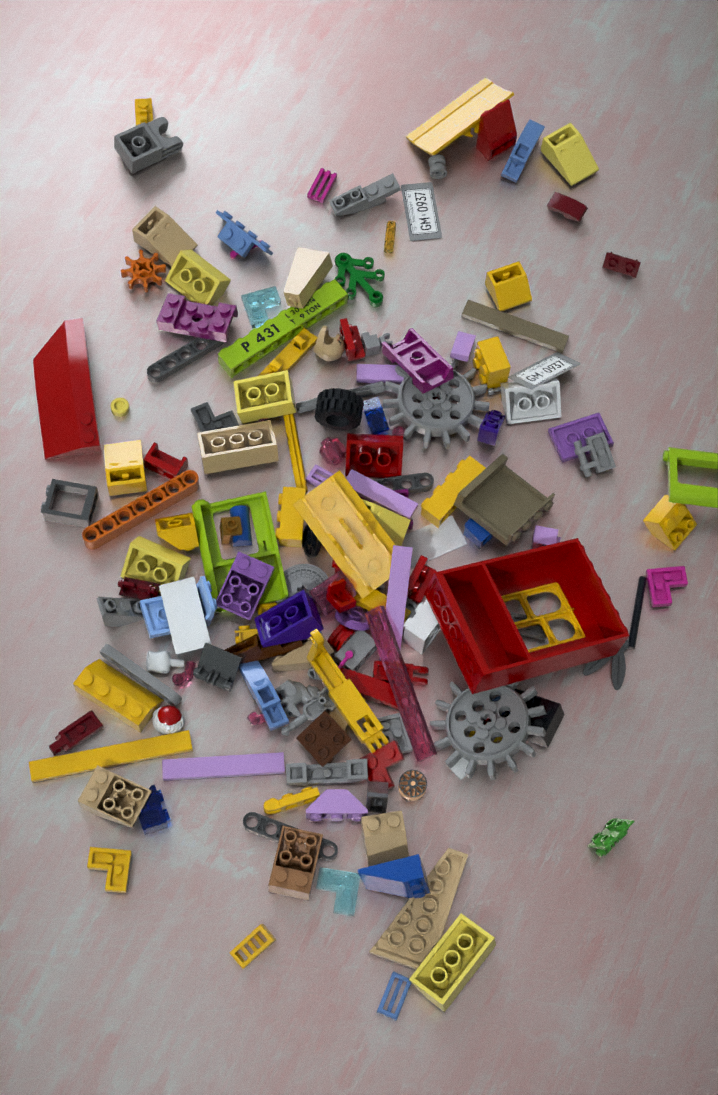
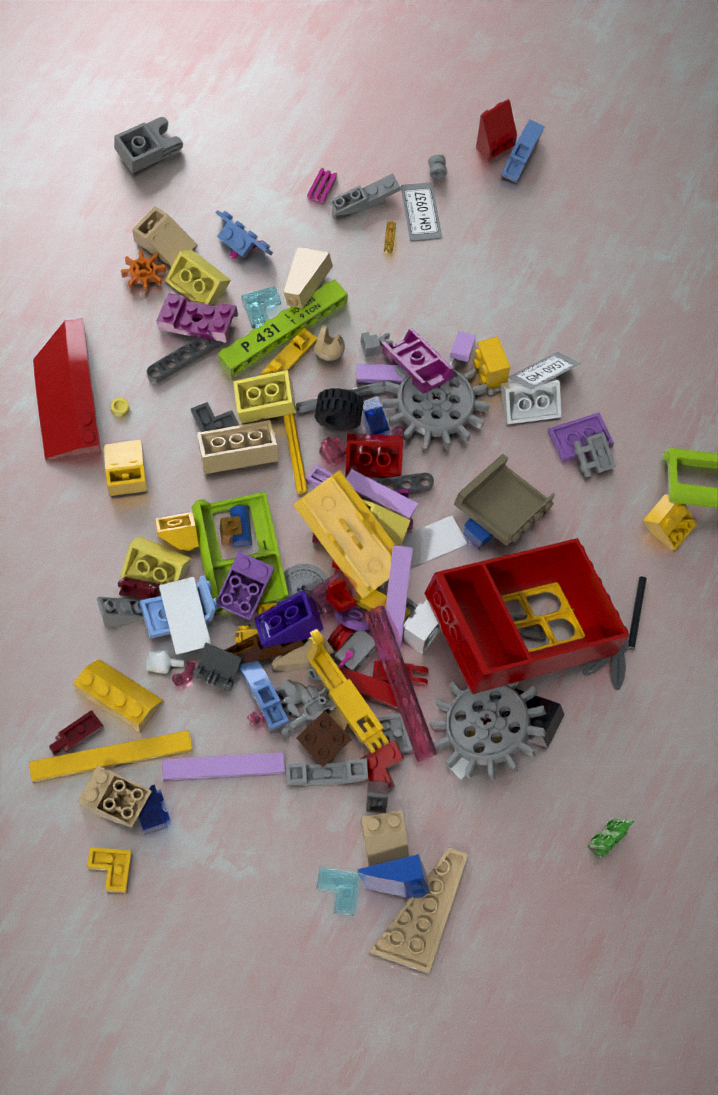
dark grey window [41,479,99,528] -> none
orange beam [82,470,199,550] -> none
light grey beam [100,644,182,706] -> none
yellow plate [135,98,153,126] -> none
red panel [143,442,188,480] -> none
hair [152,705,185,735] -> none
yellow slope [229,924,276,969] -> none
dark grey beam [243,812,338,861] -> none
yellow hinge [263,787,320,816] -> none
medium nougat slope [268,826,323,901] -> none
yellow brick [275,487,306,548] -> none
black wheel [303,524,322,558] -> none
lavender slope [306,789,368,822] -> none
green plant [335,253,385,307] -> none
red bracket [339,318,365,361] -> none
medium blue tile [377,972,411,1021] -> none
wheel [398,770,427,801] -> none
yellow hinge [406,77,514,156] -> none
red bracket [407,555,437,603] -> none
light yellow slope [409,913,496,1012] -> none
yellow brick [421,455,486,528] -> none
dark tan tile [461,300,569,353] -> none
dark purple slope [477,410,505,446] -> none
yellow slope [485,261,532,311] -> none
lavender brick [531,525,561,549] -> none
light yellow slope [540,122,599,186] -> none
dark red slope [546,192,588,222] -> none
dark red hinge [602,252,641,278] -> none
dark pink plate [646,566,688,608] -> none

